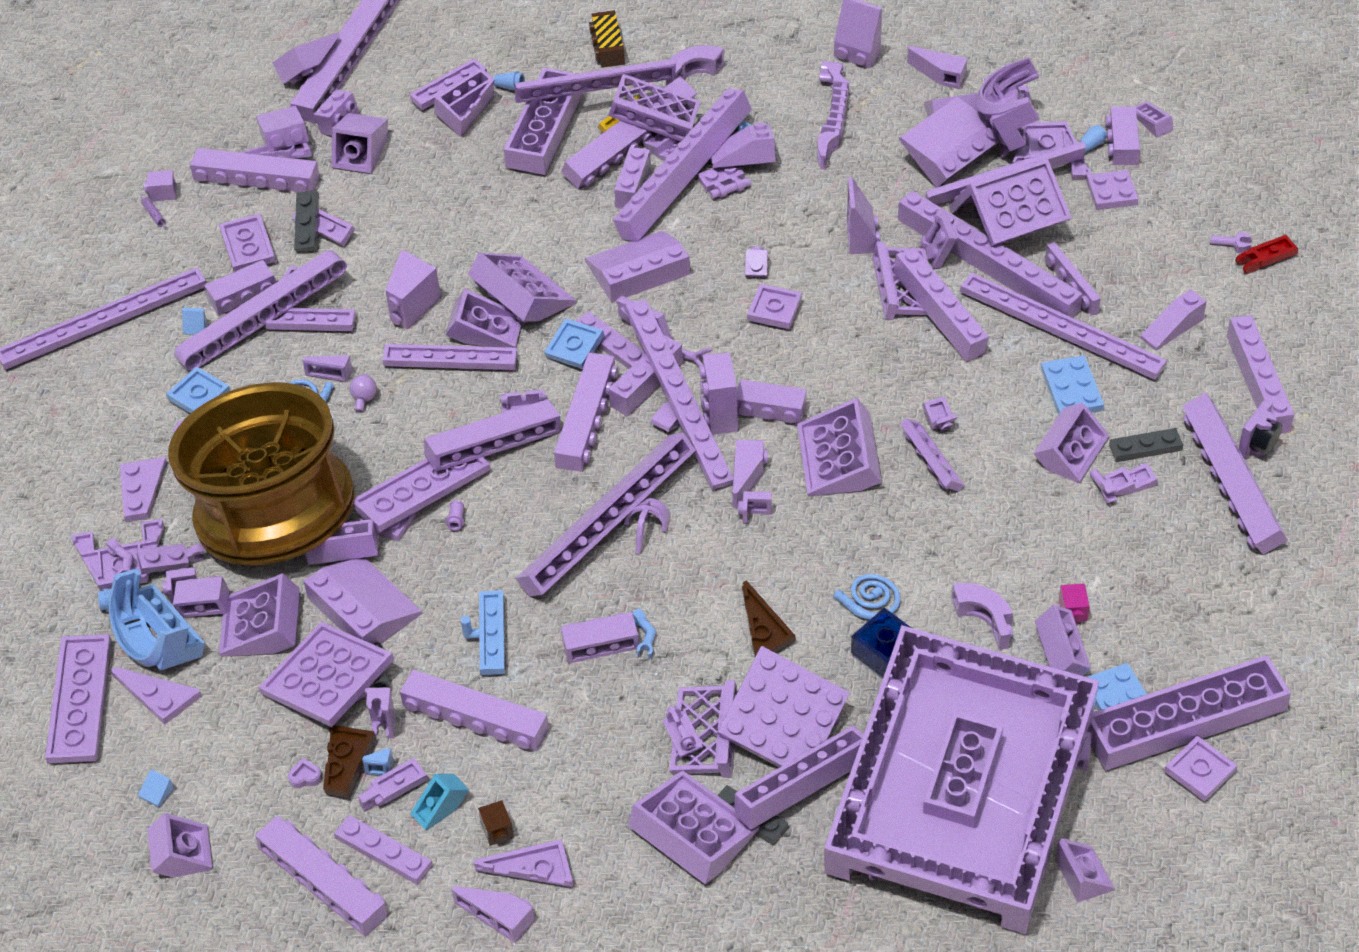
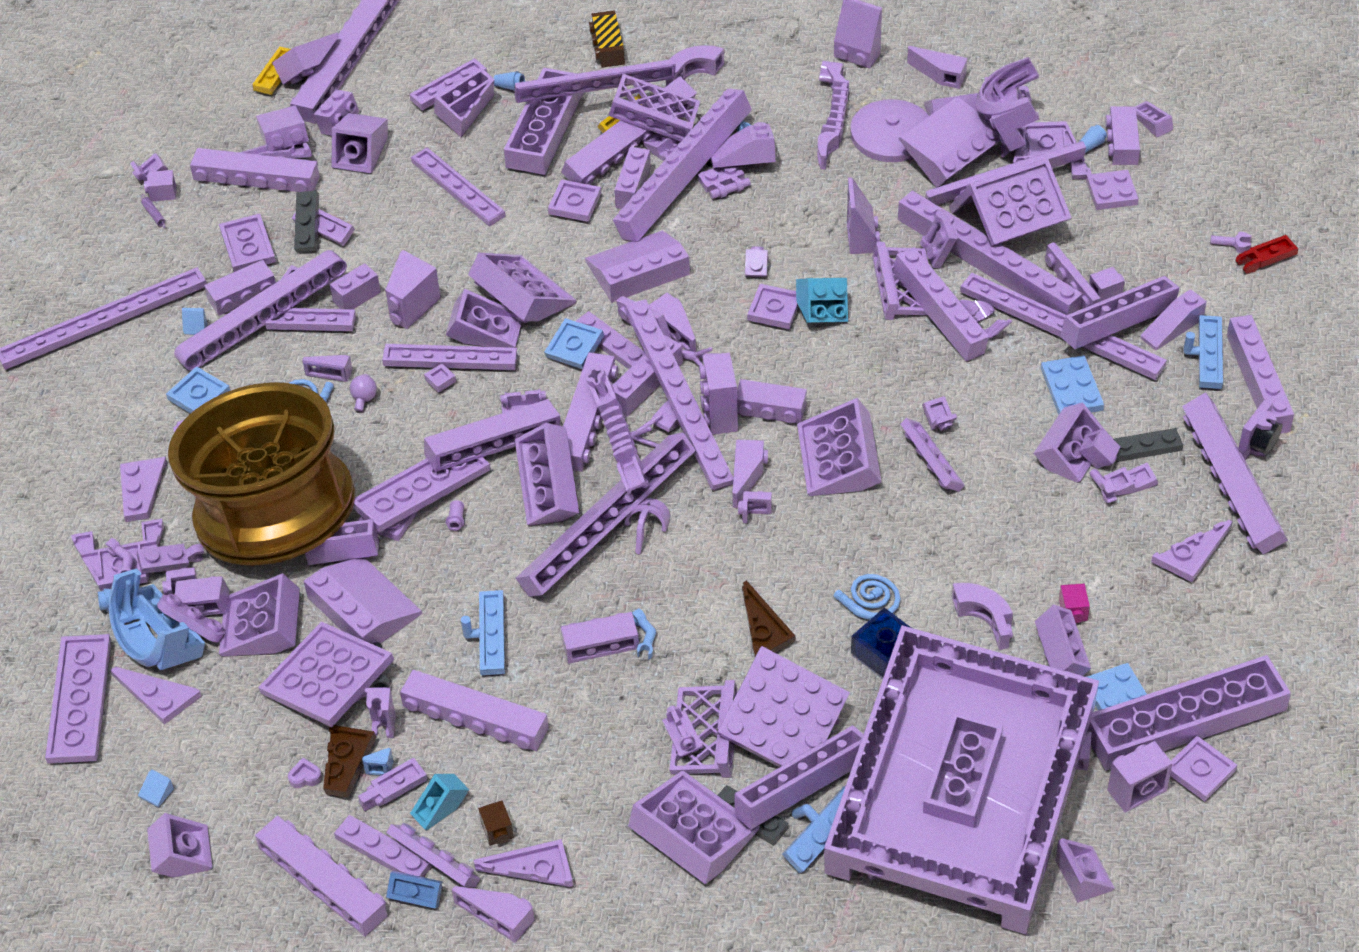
none -> lavender bracket [130,153,168,181]
none -> lavender plate [157,594,225,642]
none -> yellow plate [252,46,291,95]
none -> lavender brick [330,263,381,309]
none -> lavender plate [386,823,480,887]
none -> medium blue plate [386,871,443,908]
none -> lavender tile [411,148,506,226]
none -> lavender plate [424,363,456,393]
none -> lavender slope [515,423,579,526]
none -> lavender plate [548,179,601,222]
none -> lavender piece [585,366,647,494]
none -> lavender plant [631,414,662,448]
none -> lavender slope [649,293,696,352]
none -> light blue plate [782,785,846,873]
none -> medium azure slope [796,278,848,323]
none -> lavender dish [850,99,929,162]
none -> lavender helmet [959,300,1012,338]
none -> lavender brick [1060,276,1180,349]
none -> lavender brick [1078,429,1121,469]
none -> lavender brick [1089,267,1125,302]
none -> lavender brick [1107,741,1173,813]
none -> lavender wing [1151,520,1232,582]
none -> light blue plate [1183,315,1223,389]

